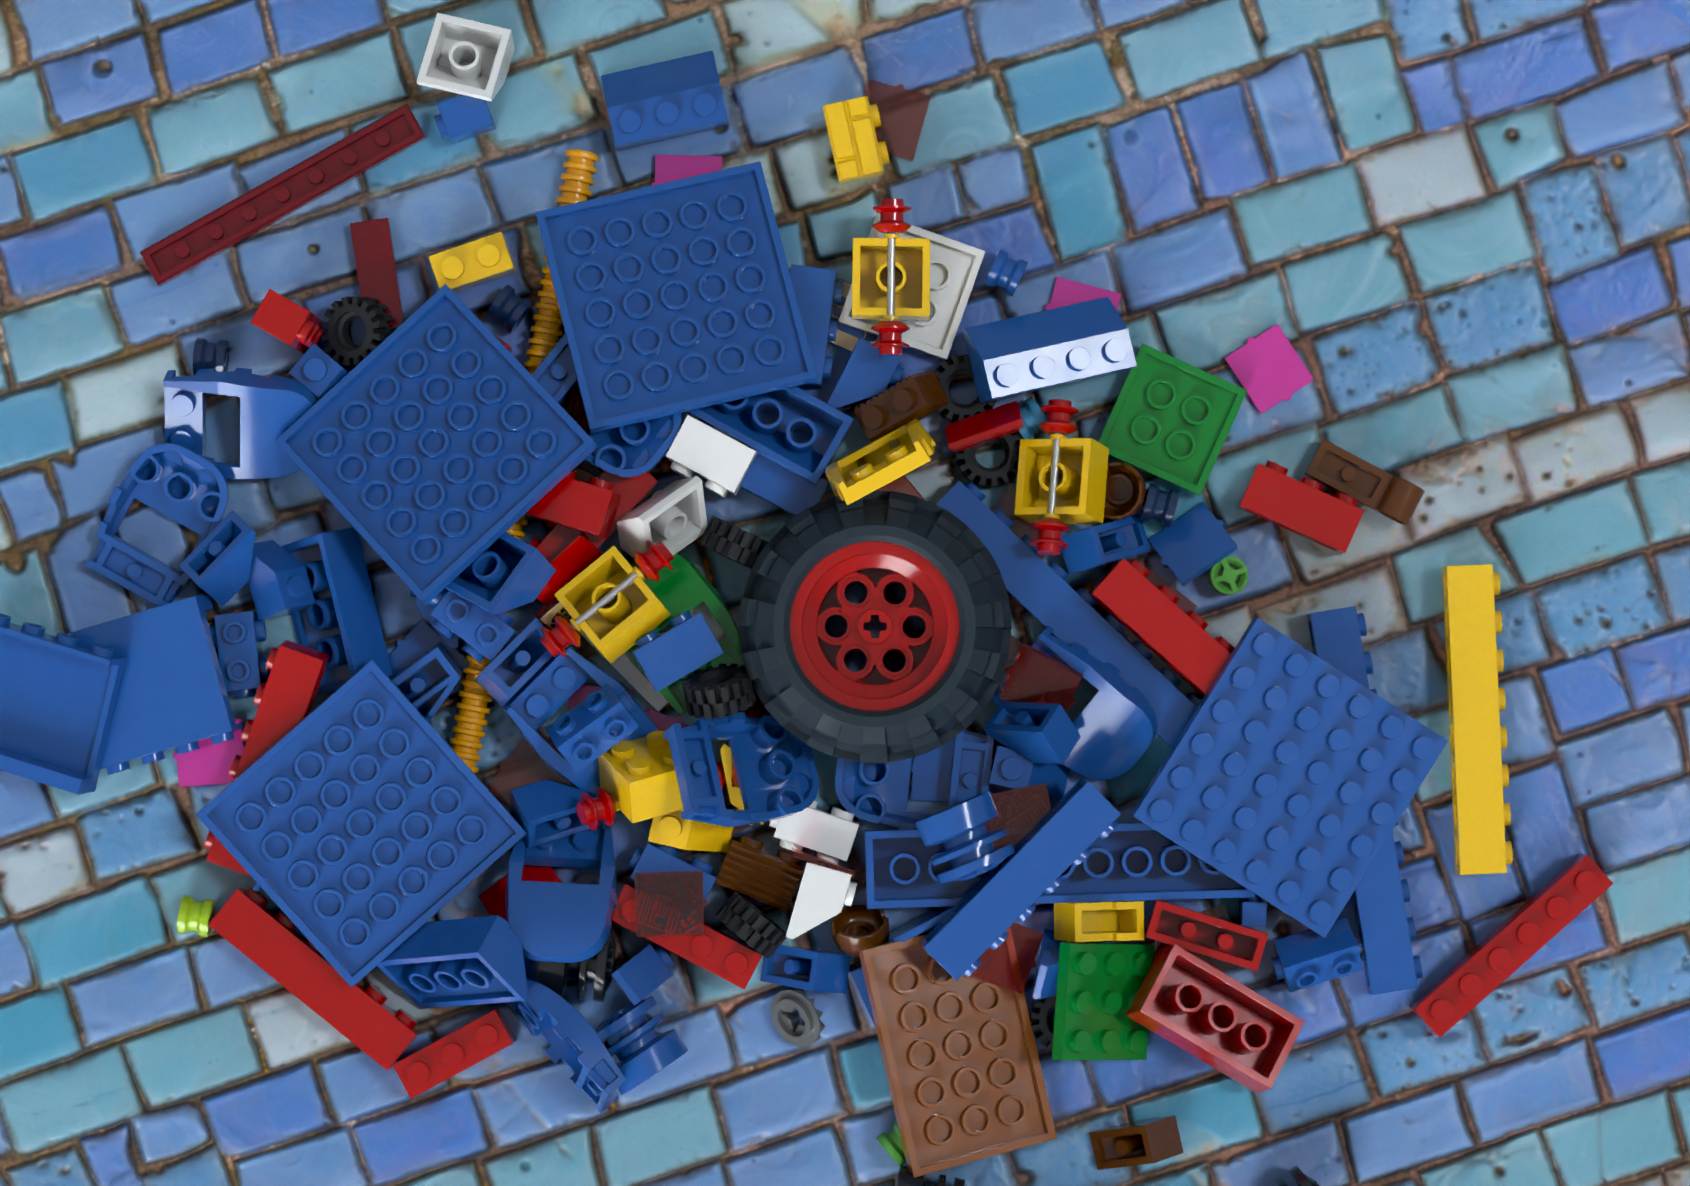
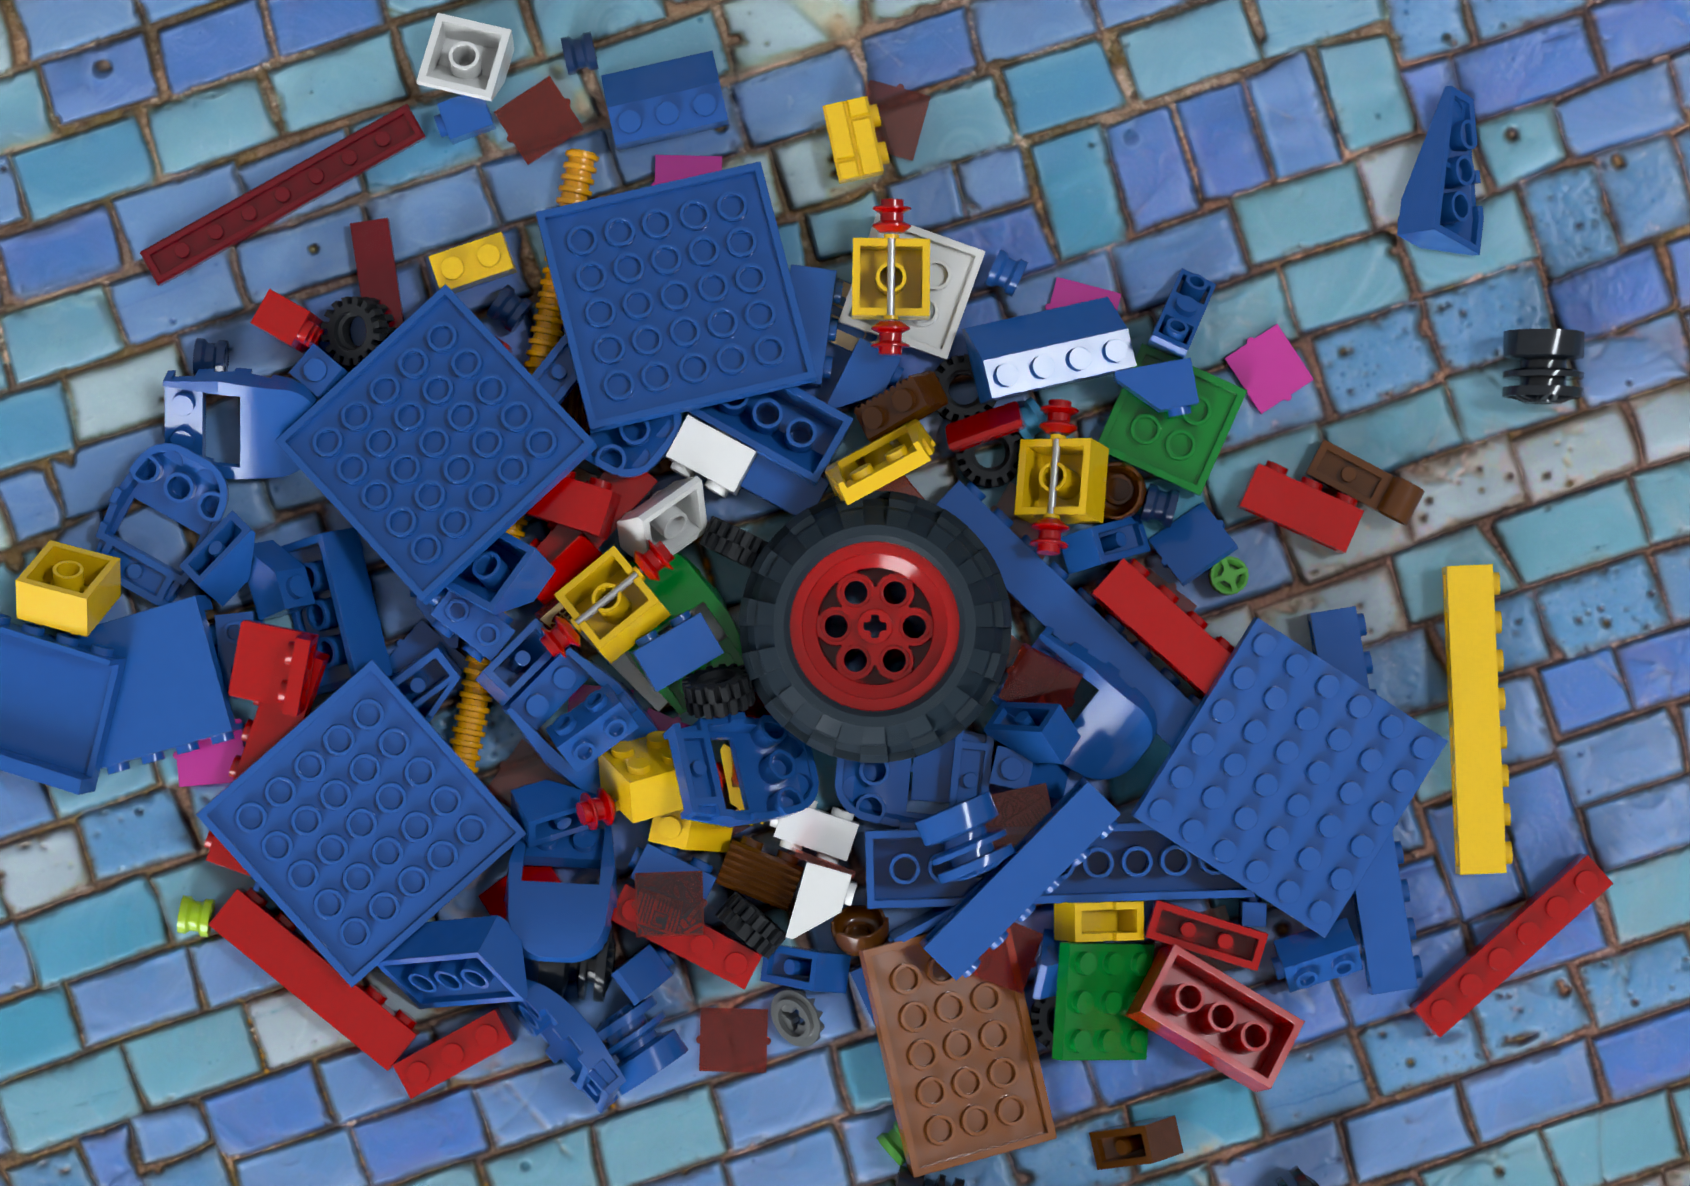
none -> yellow brick [15,540,121,637]
none -> red bracket [228,620,319,717]
none -> clear red piece [494,76,584,165]
none -> dark blue wheel [561,31,599,75]
none -> clear red piece [696,1007,771,1073]
none -> blue slope [1113,357,1199,418]
none -> blue slope [1147,268,1216,359]
none -> blue wedge [1397,85,1484,256]
none -> black wheel [1502,329,1585,405]

